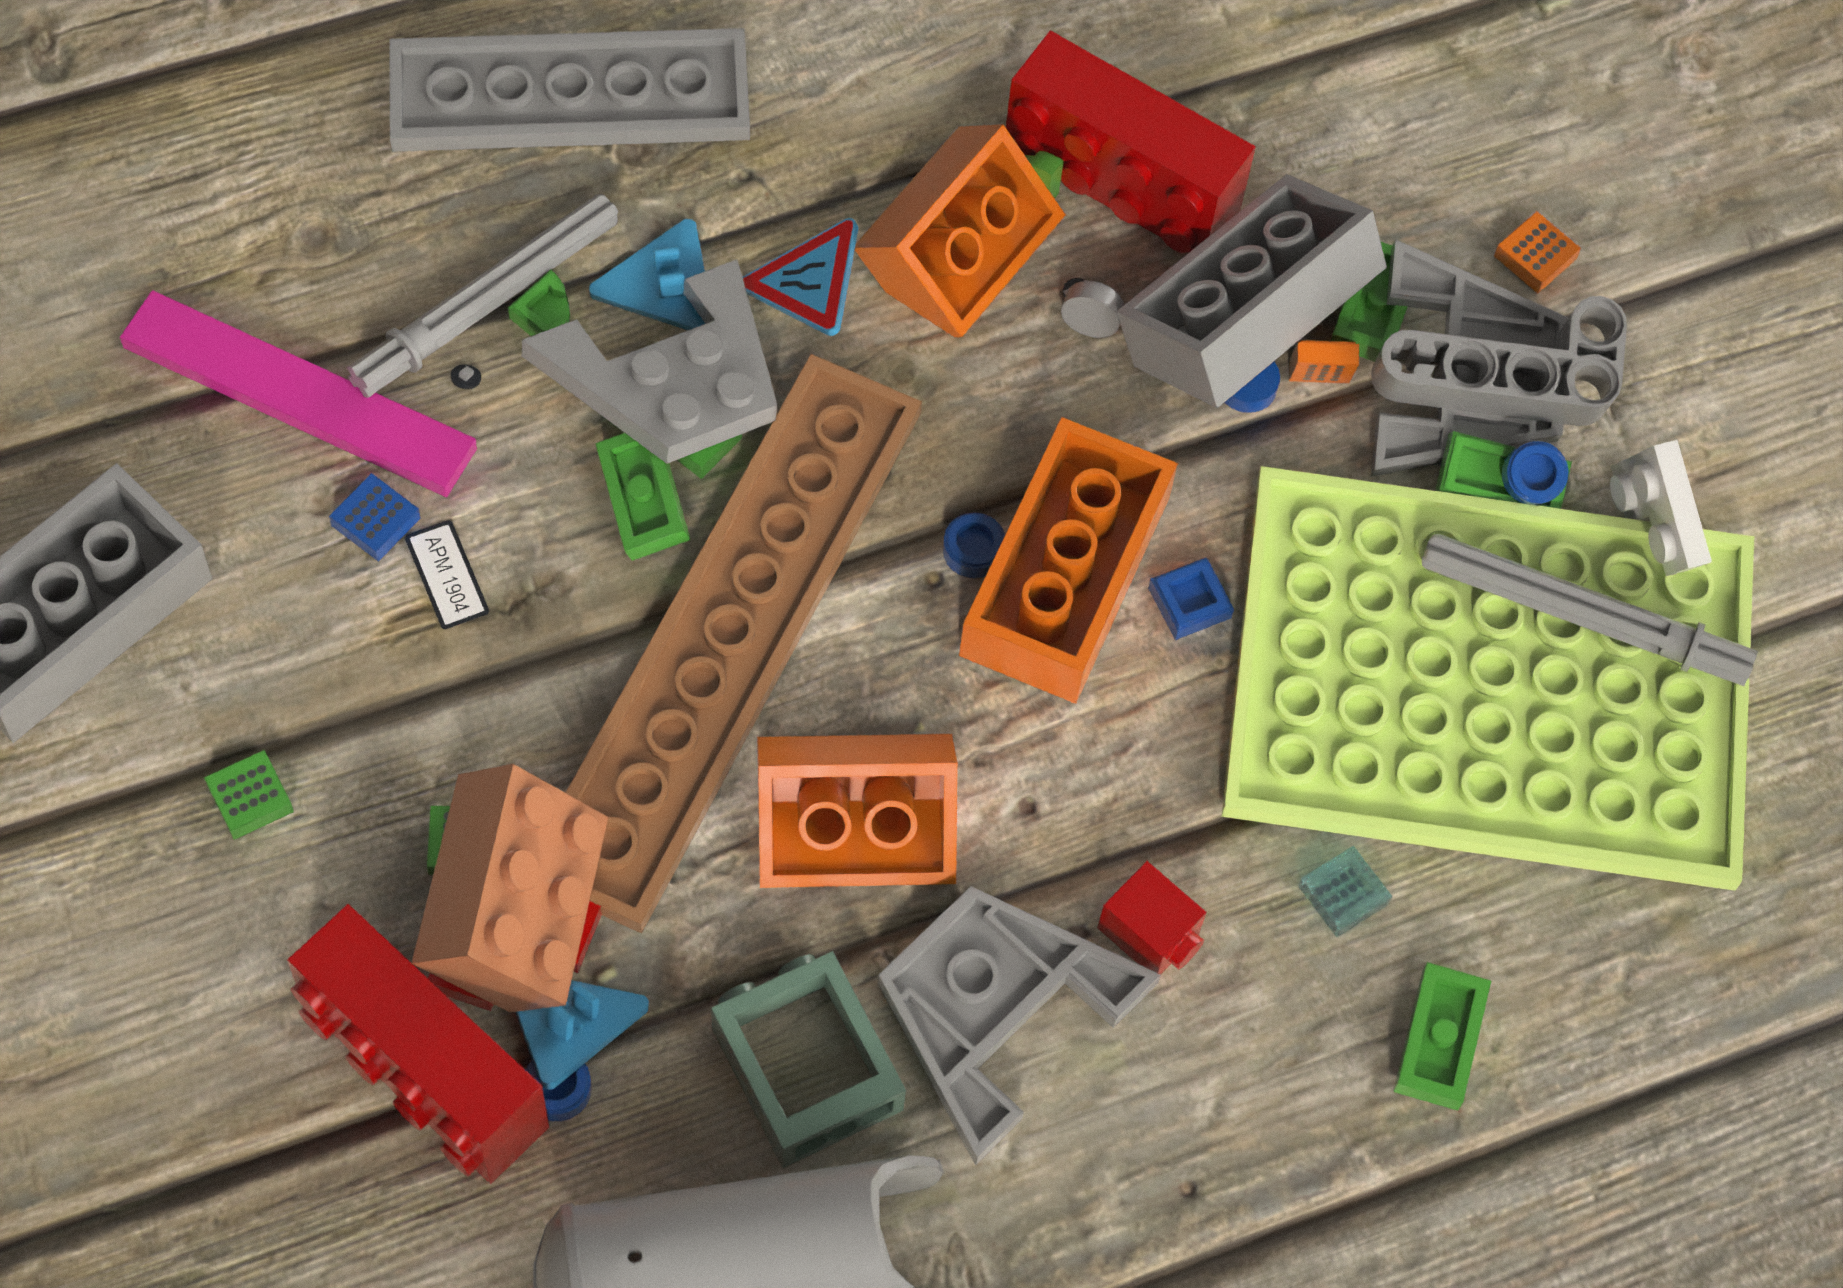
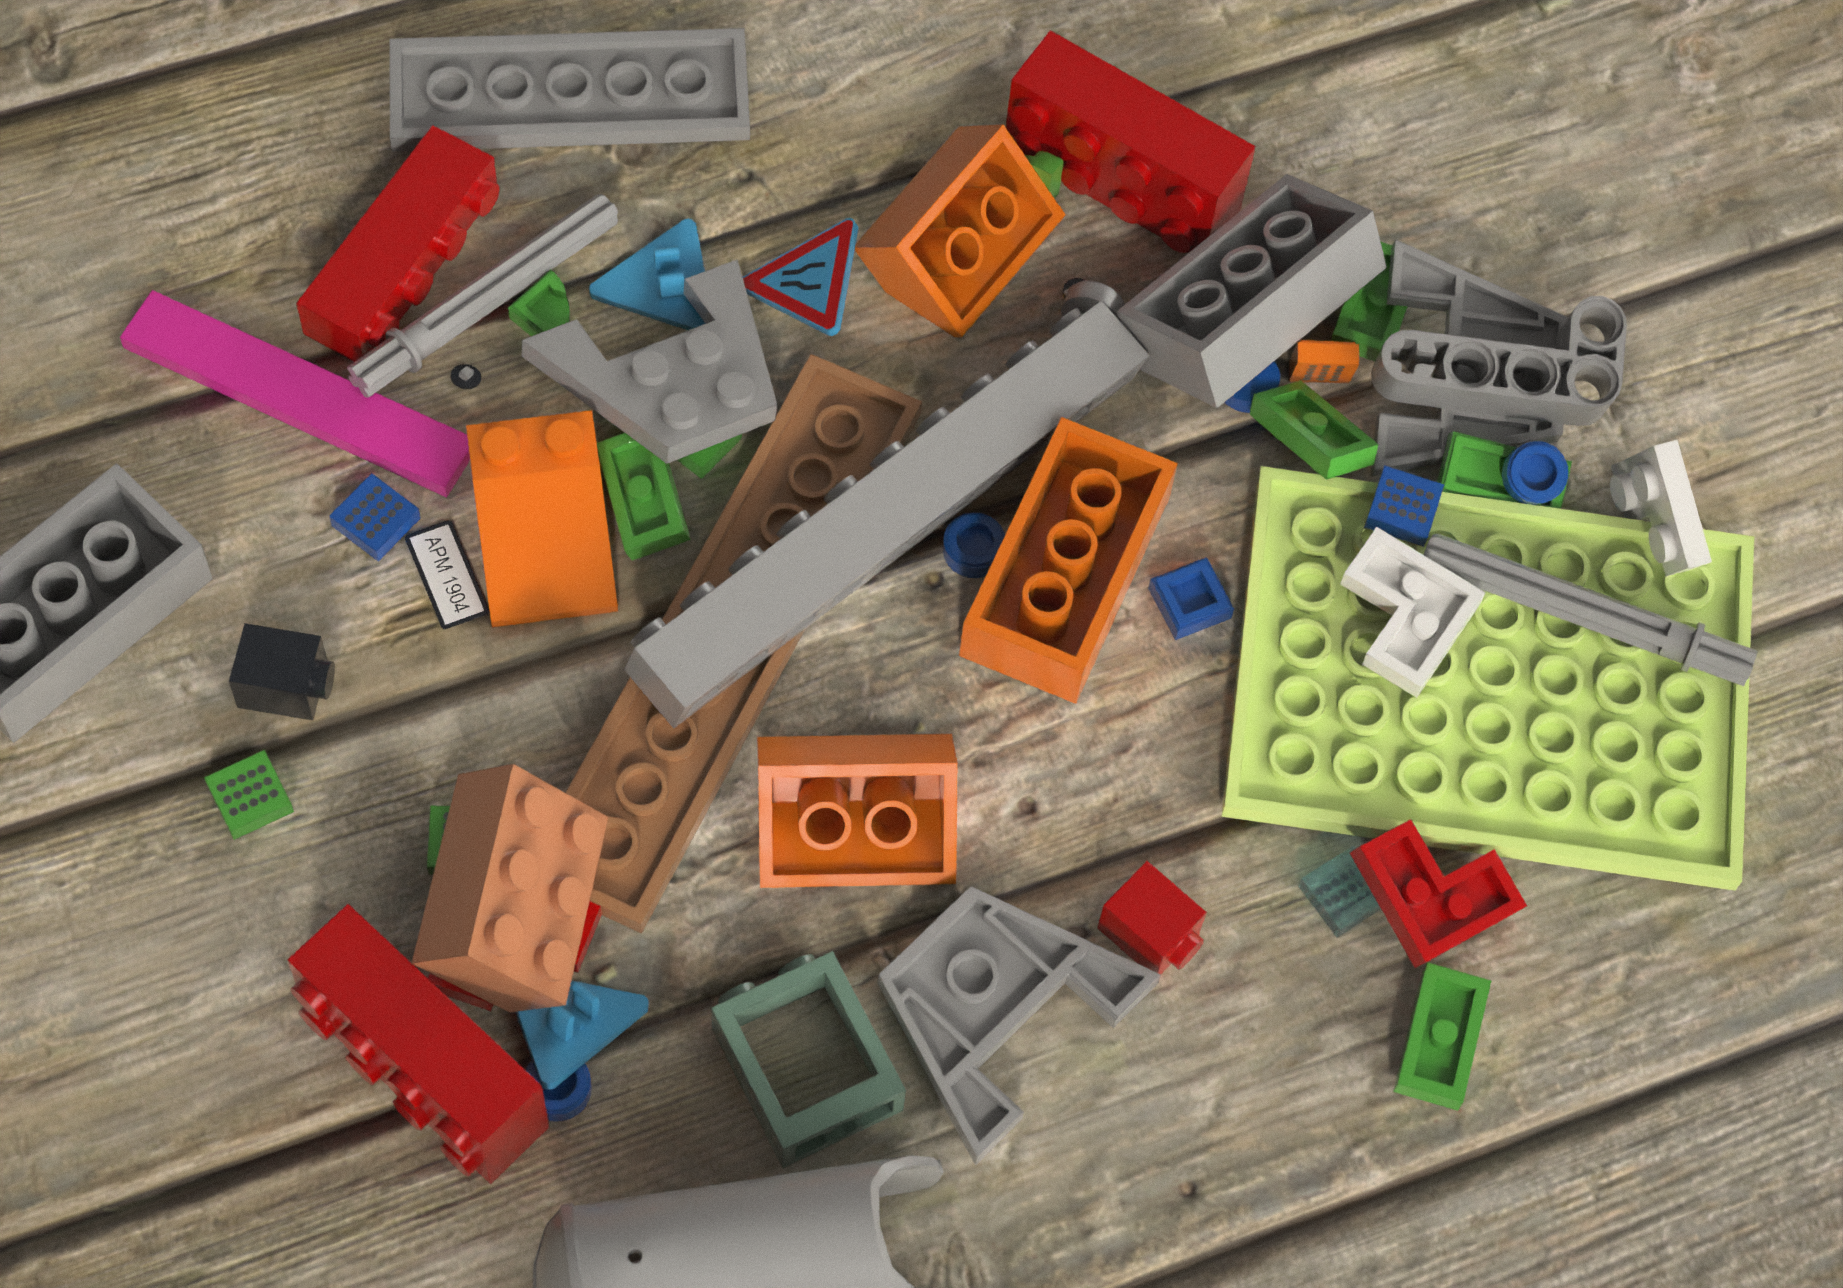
orange tile [1494,211,1581,294] -> none
none -> black brick [229,623,335,721]
none -> red brick [296,125,500,362]
none -> orange slope [466,410,618,627]
none -> light grey brick [624,300,1150,729]
none -> bright green plate [1249,380,1379,480]
none -> white plate [1340,527,1486,698]
none -> red plate [1350,819,1527,968]
none -> blue tile [1364,465,1444,547]

